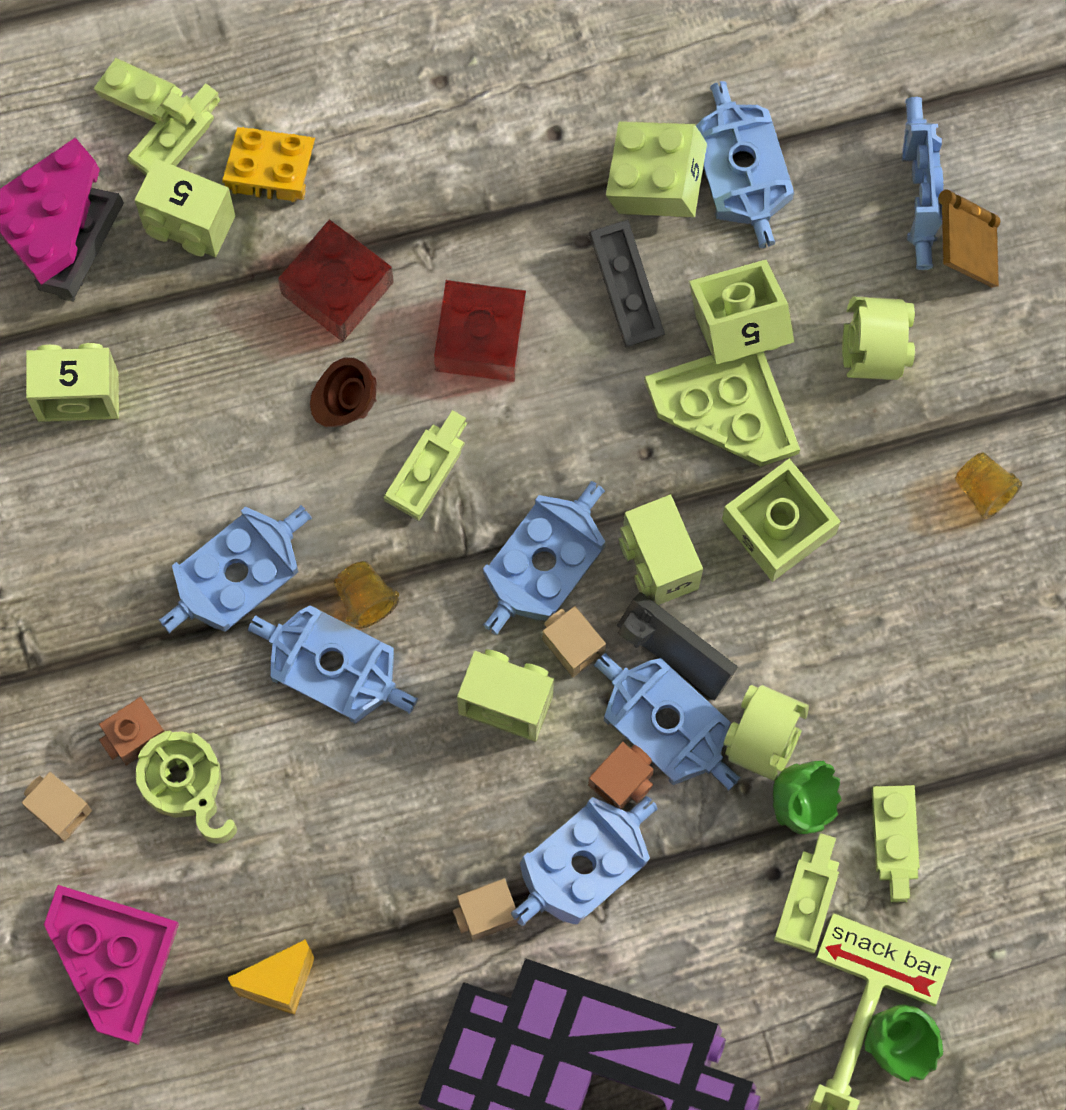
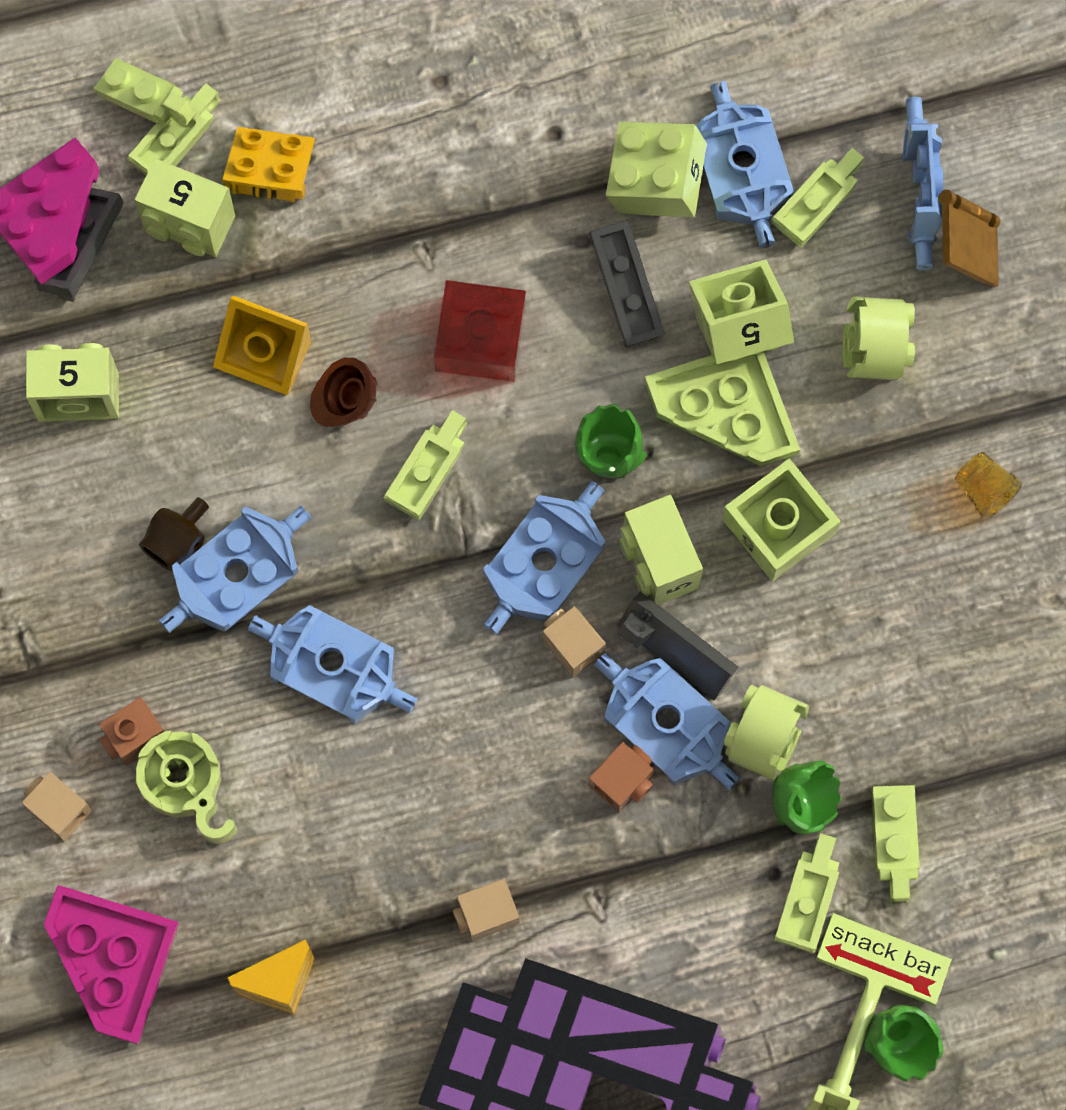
clear red brick [278,219,394,342] -> none
clear yellow piece [334,561,399,629] -> none
yellowish green brick [457,649,554,742] -> none
light blue plate [511,796,657,926] -> none
none -> dark brown piece [139,497,209,571]
none -> yellow slope [213,296,311,395]
none -> bright green hair [575,404,647,478]
none -> yellowish green hinge [771,148,864,248]

